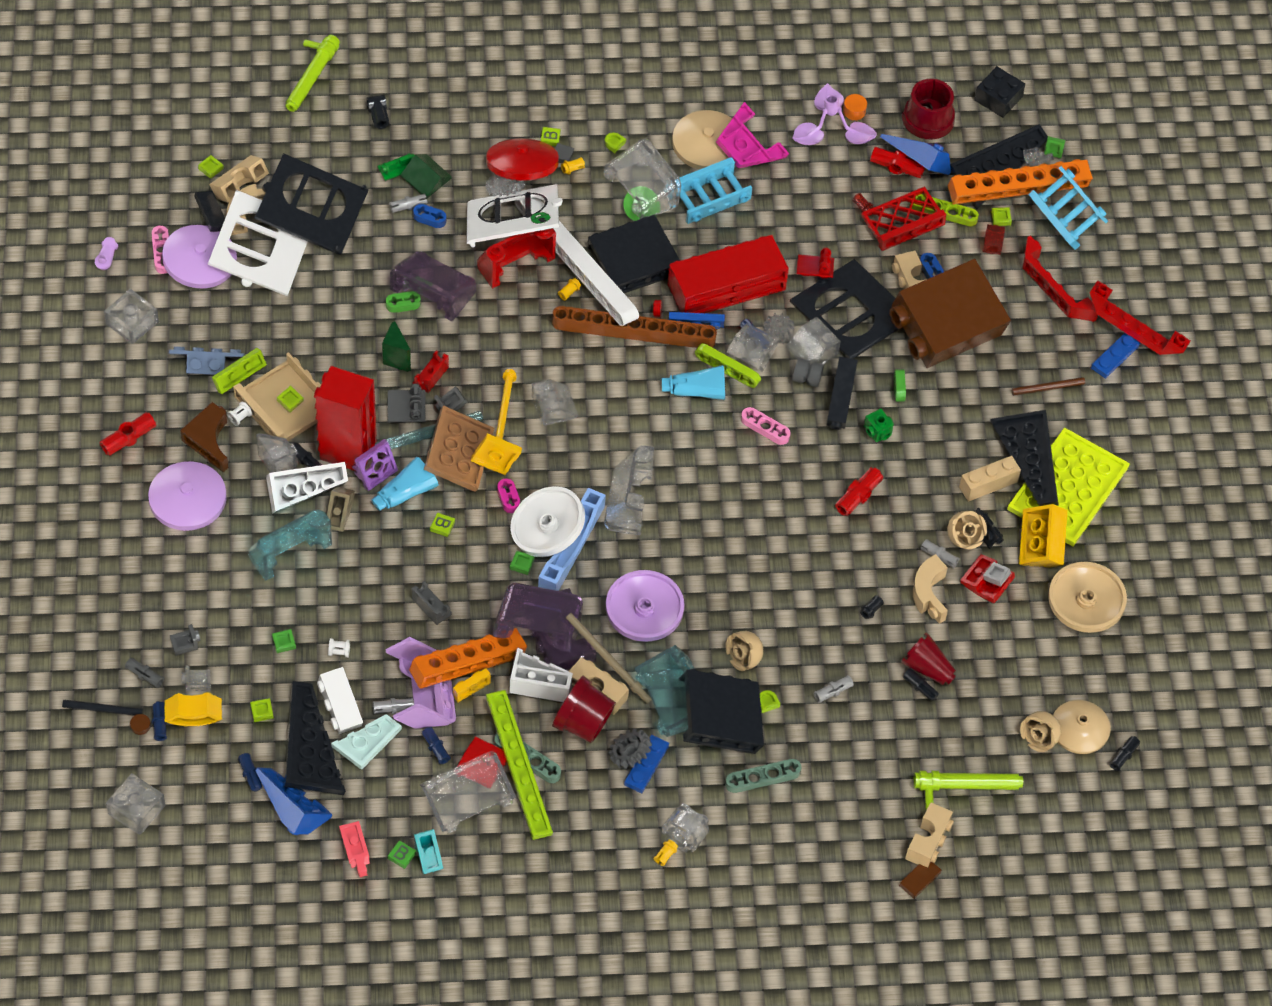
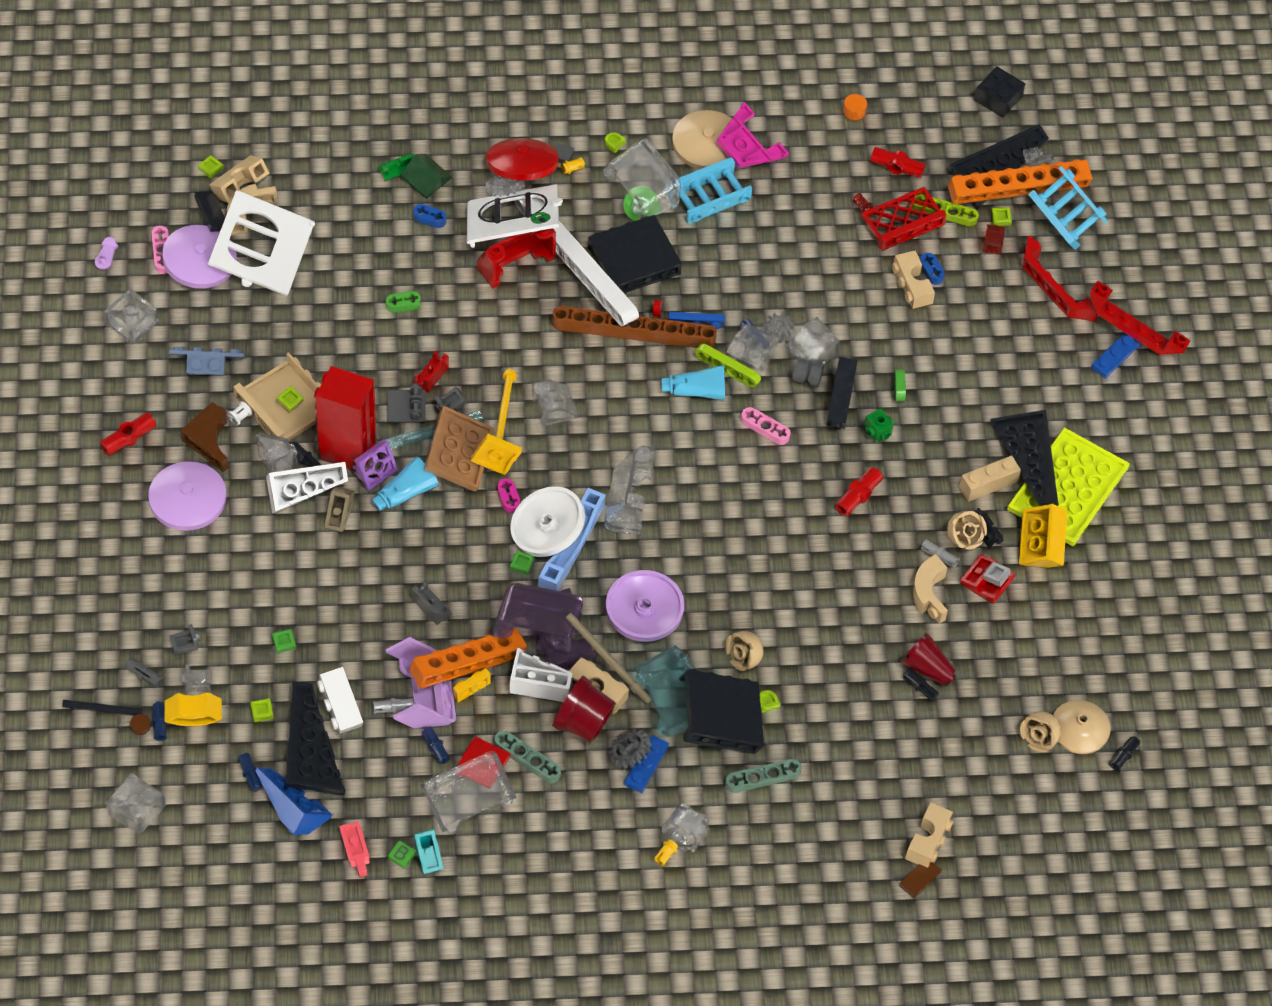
lime plate [212,348,267,394] -> none
clear light blue windscreen [249,510,332,581] -> none
black door [254,153,369,255] -> none
lime cylinder [286,35,340,112] -> none
white bush [328,638,350,658] -> none
light aqua wing [331,714,402,770] -> none
black piece [366,94,389,129] -> none
dark green slope [382,321,411,372] -> none
light grey pin [389,193,427,213] -> none
clear purple windscreen [390,251,476,322] -> none
lime tile [430,513,455,537] -> none
lime tile [486,690,553,840] -> none
lime tile [541,127,561,146] -> none
yellow pin [558,278,581,301] -> none
red brick [668,235,789,313] -> none
black door [790,259,898,359] -> none
lavender plant [792,83,877,145] -> none
red hinge [796,248,834,278] -> none
light grey pin [813,675,854,703] -> none
black pin [860,595,884,619] -> none
wedge [880,134,951,175] -> none
reddish brown brick [890,259,1011,368] -> none
dark red piece [902,78,955,140] -> none
lime cylinder [914,770,1023,810] -> none
reddish brown bar [1012,377,1085,396] -> none
bright green tile [1044,136,1066,158] -> none
tan dish [1048,562,1127,633] -> none

